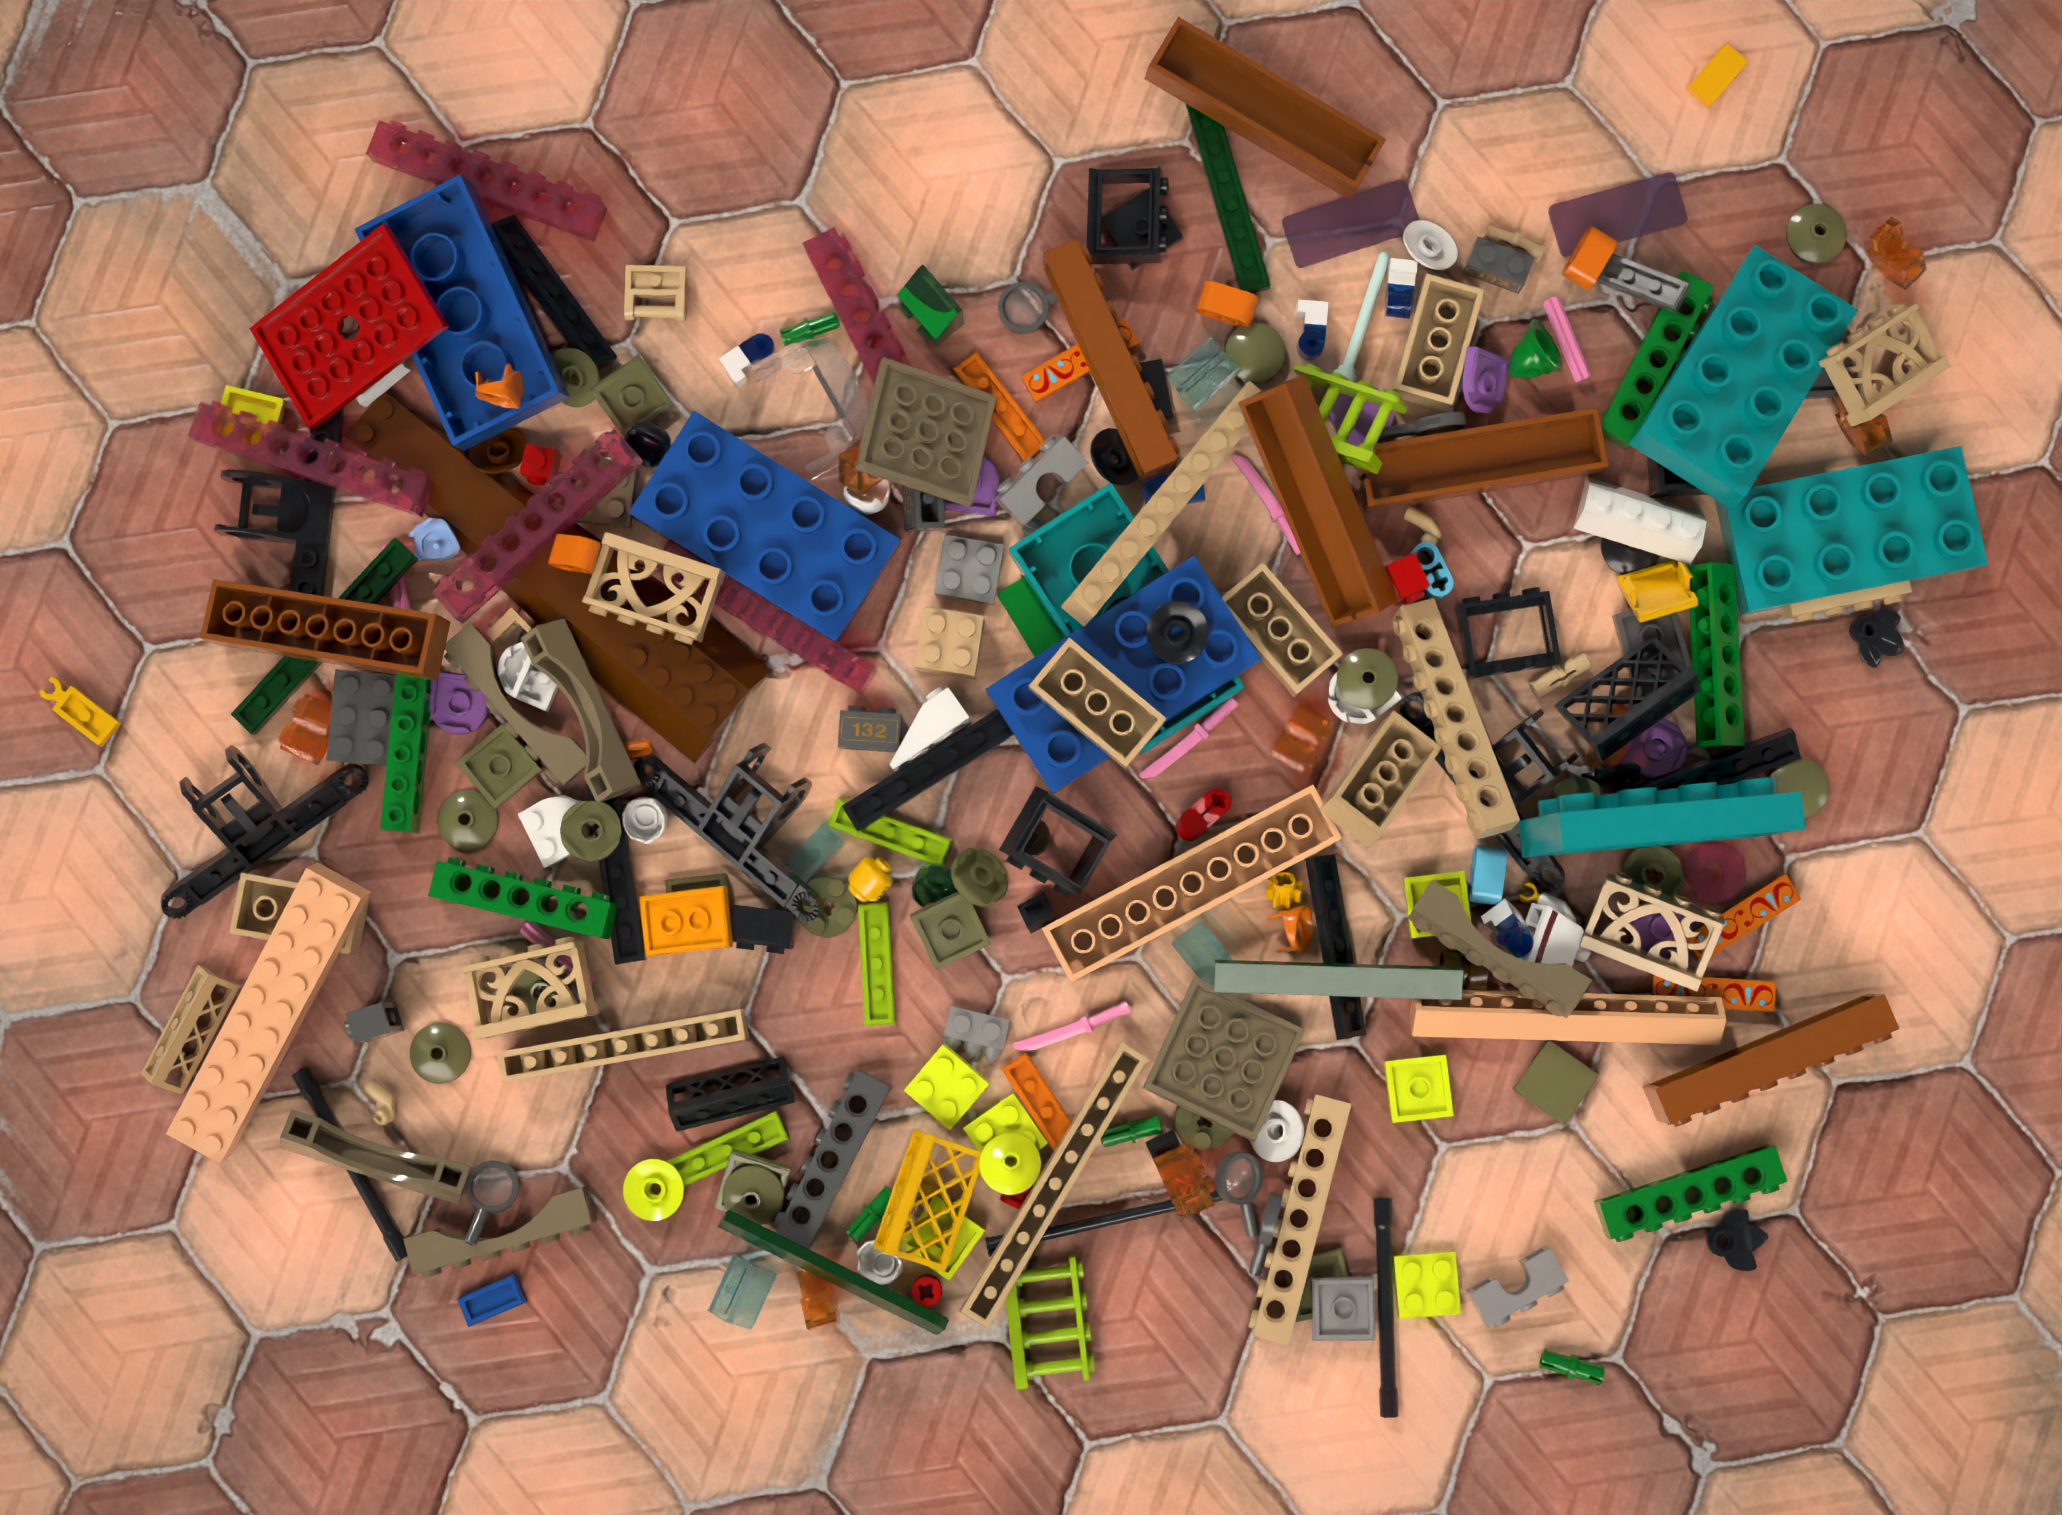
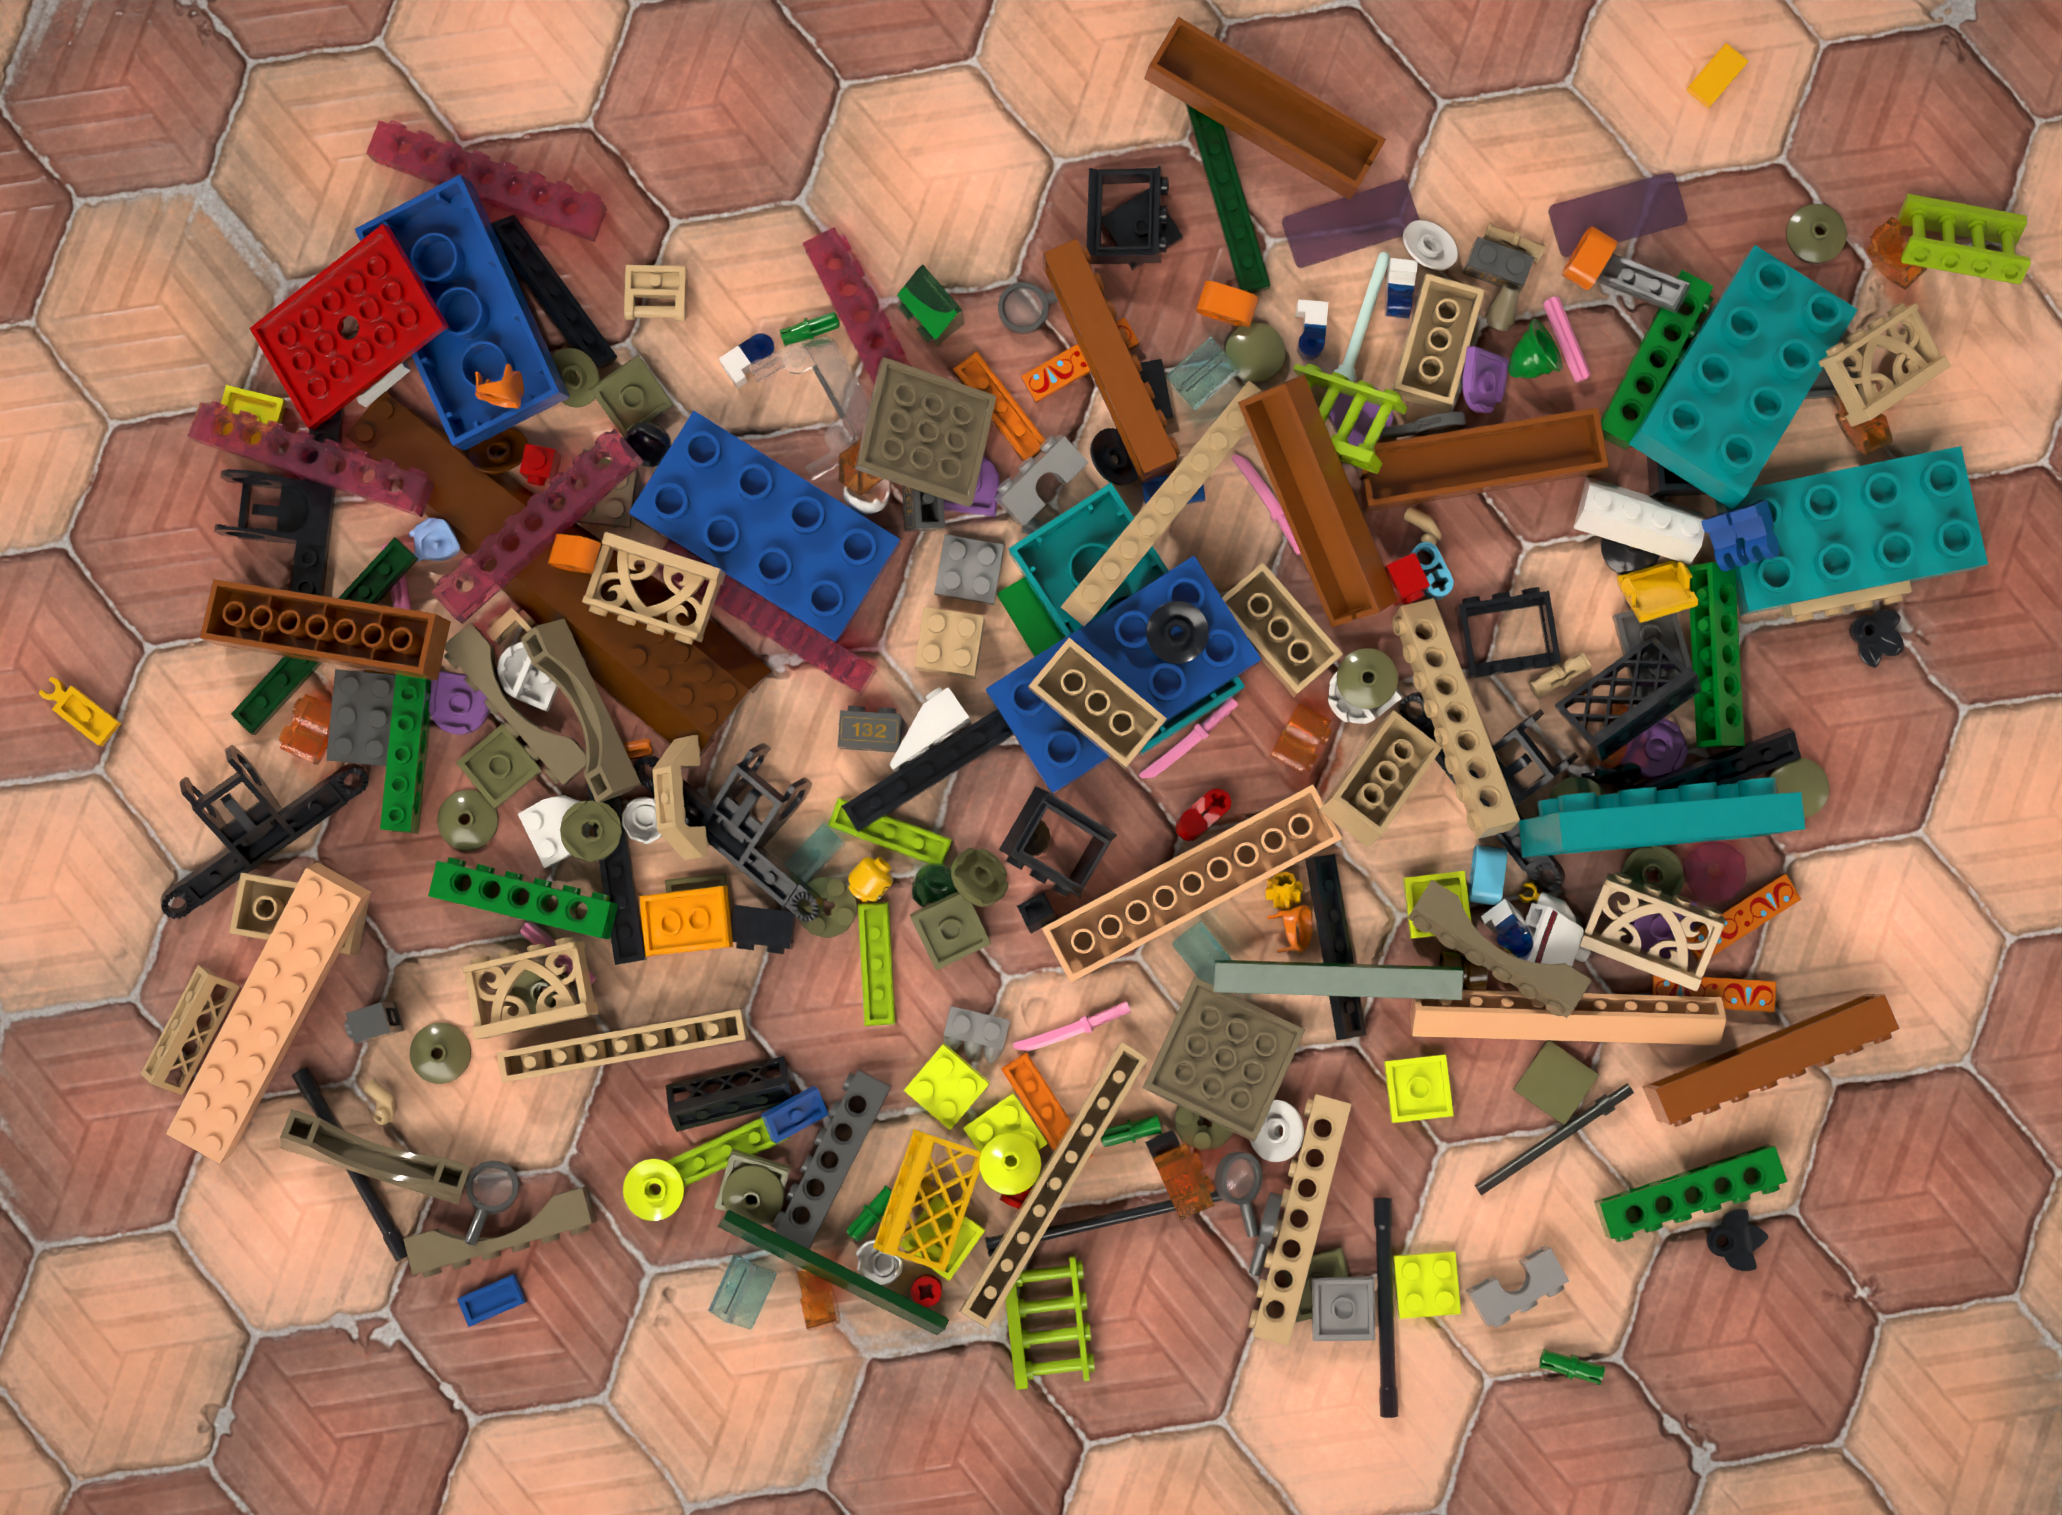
none -> tan slope [652,735,708,860]
none -> blue plate [761,1086,829,1144]
none -> pearl dark grey bar [1474,1083,1634,1196]
none -> dark tan cone [1486,283,1521,331]
none -> blue legs [1701,500,1779,572]
none -> lime fence [1897,194,2031,284]

